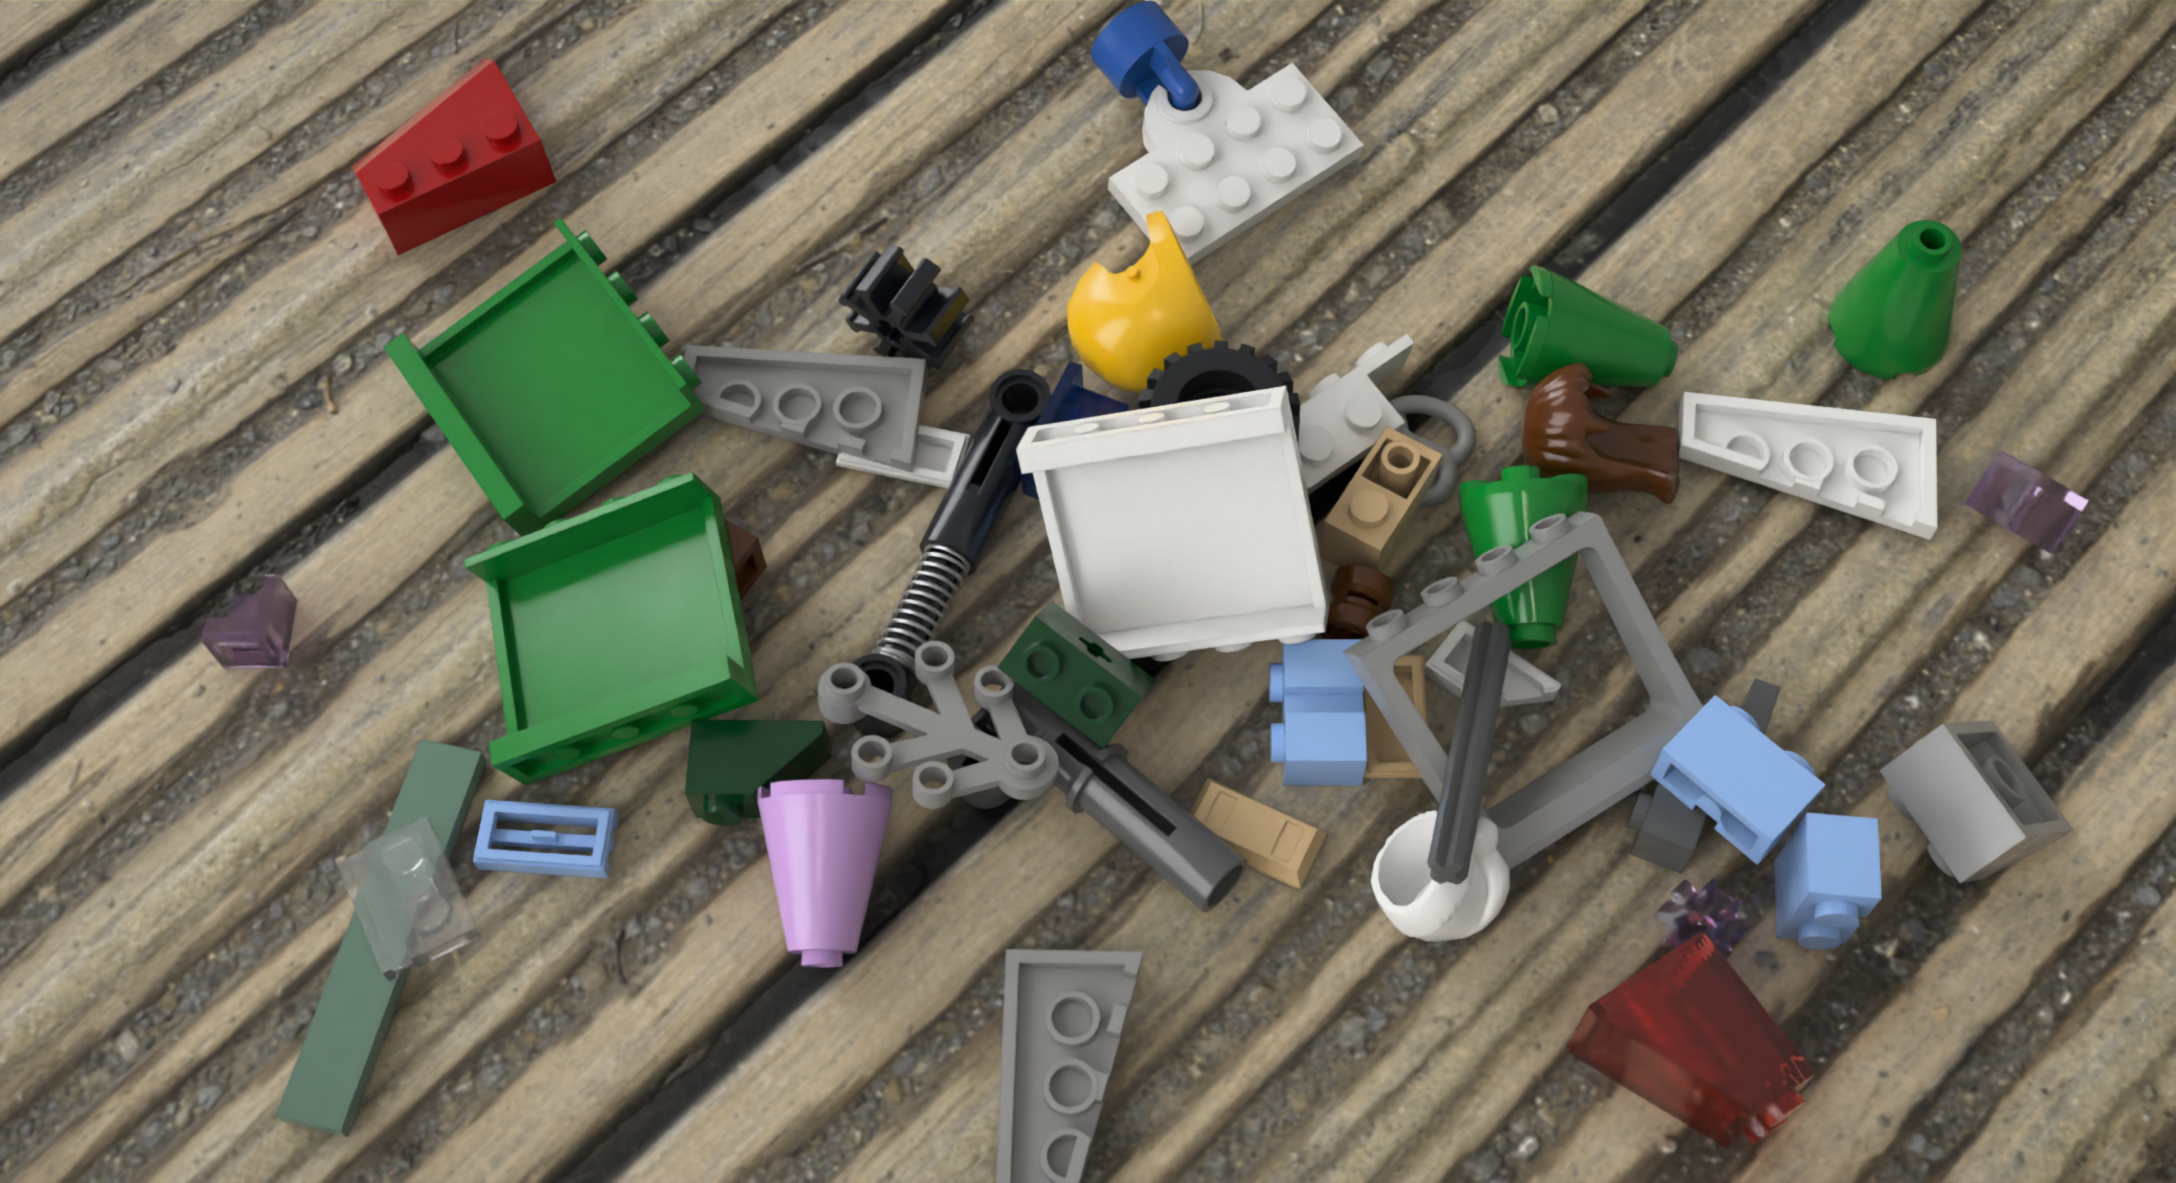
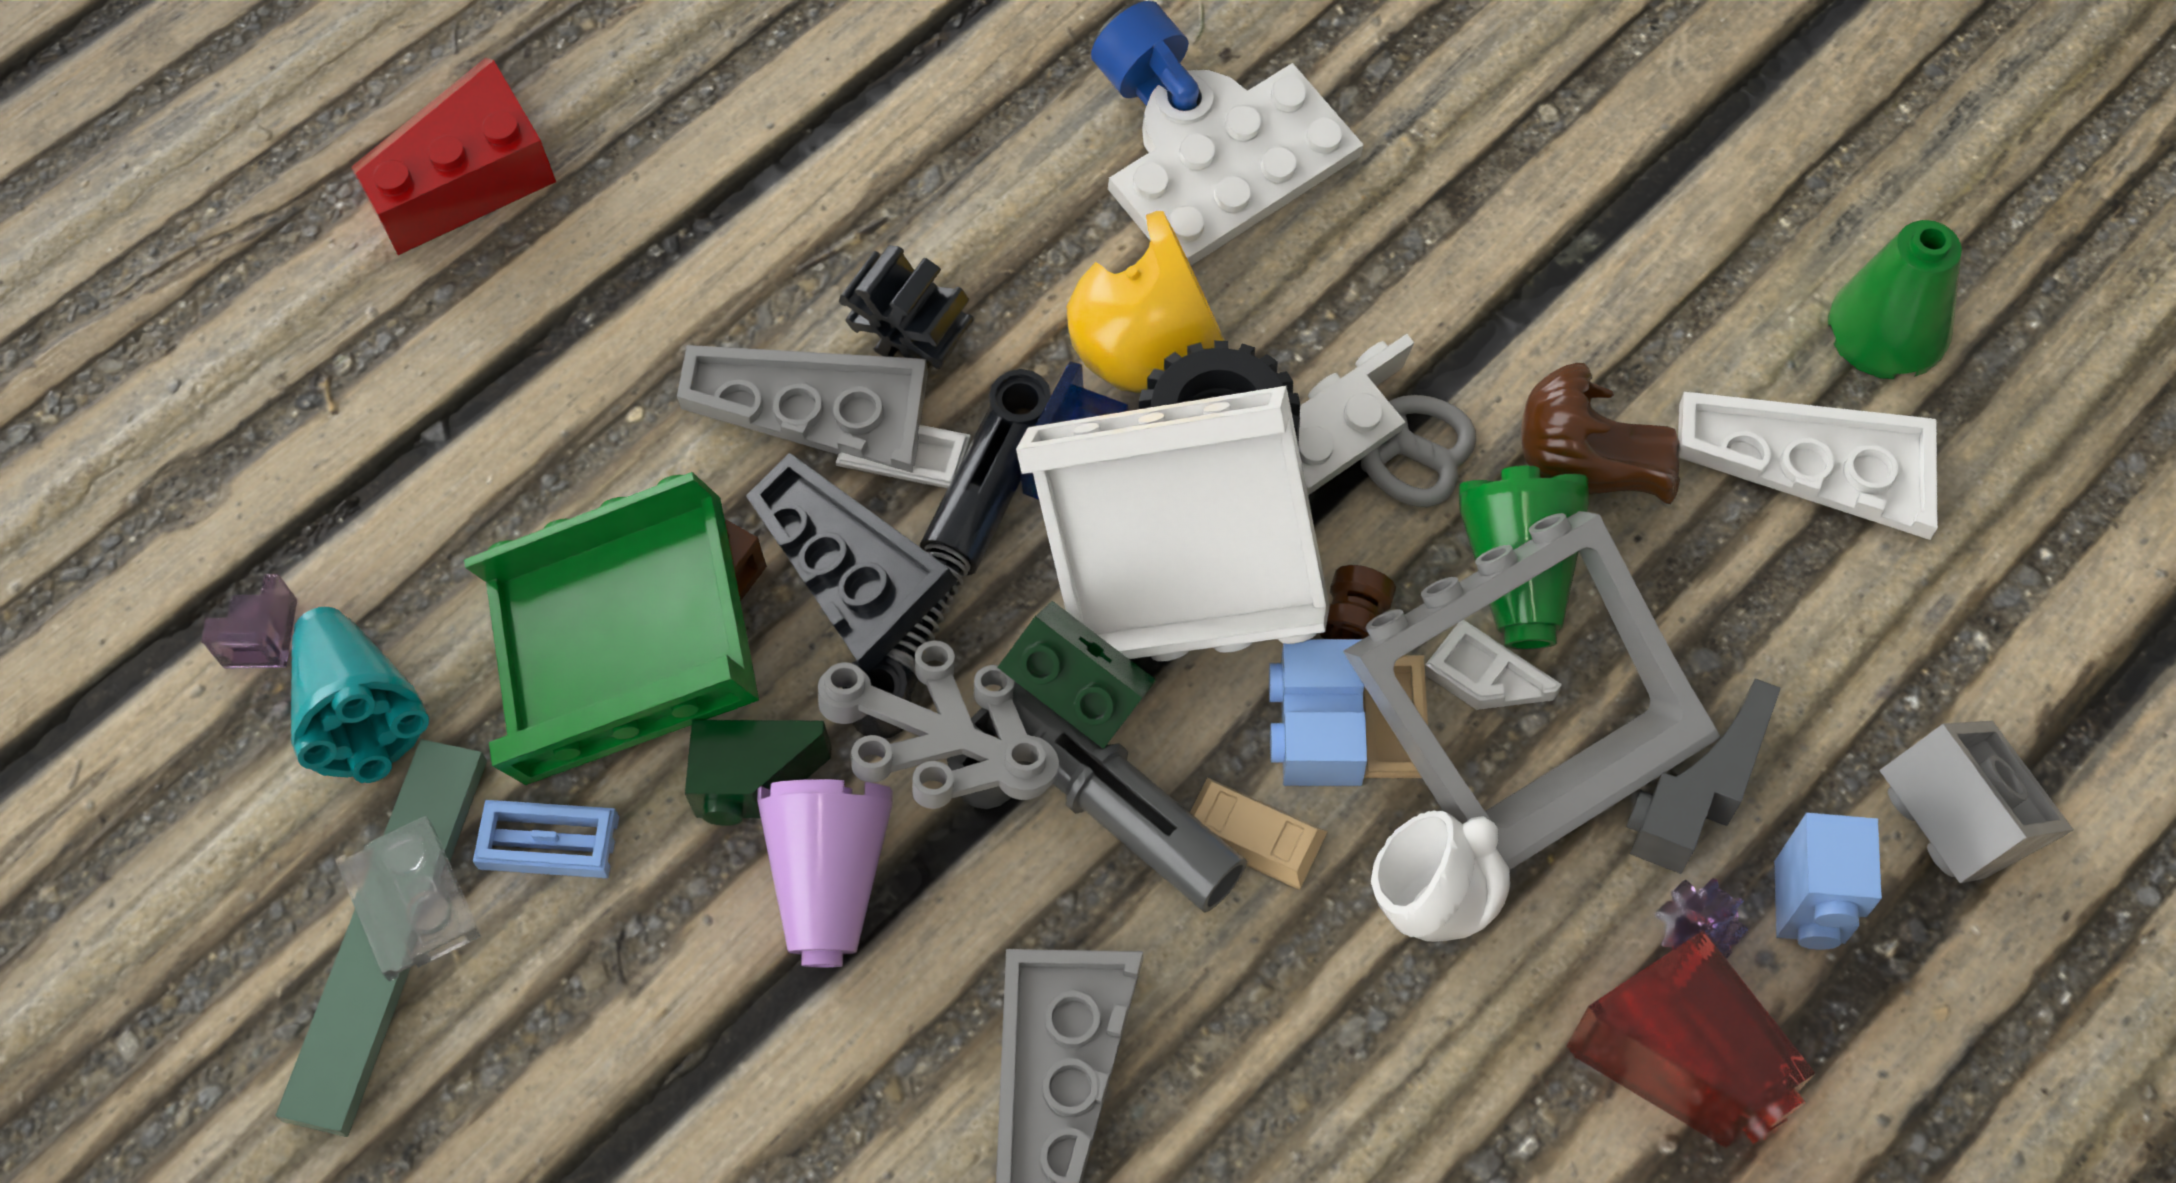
green panel [383,217,707,537] -> none
tan slope [1320,426,1443,573] -> none
dark grey axle [1427,621,1511,885] -> none
green cone [1498,265,1678,389] -> none
light blue brick [1650,695,1825,865] -> none
clear purple panel [1964,450,2089,553] -> none
none -> teal cone [291,607,429,783]
none -> wing [746,453,957,675]

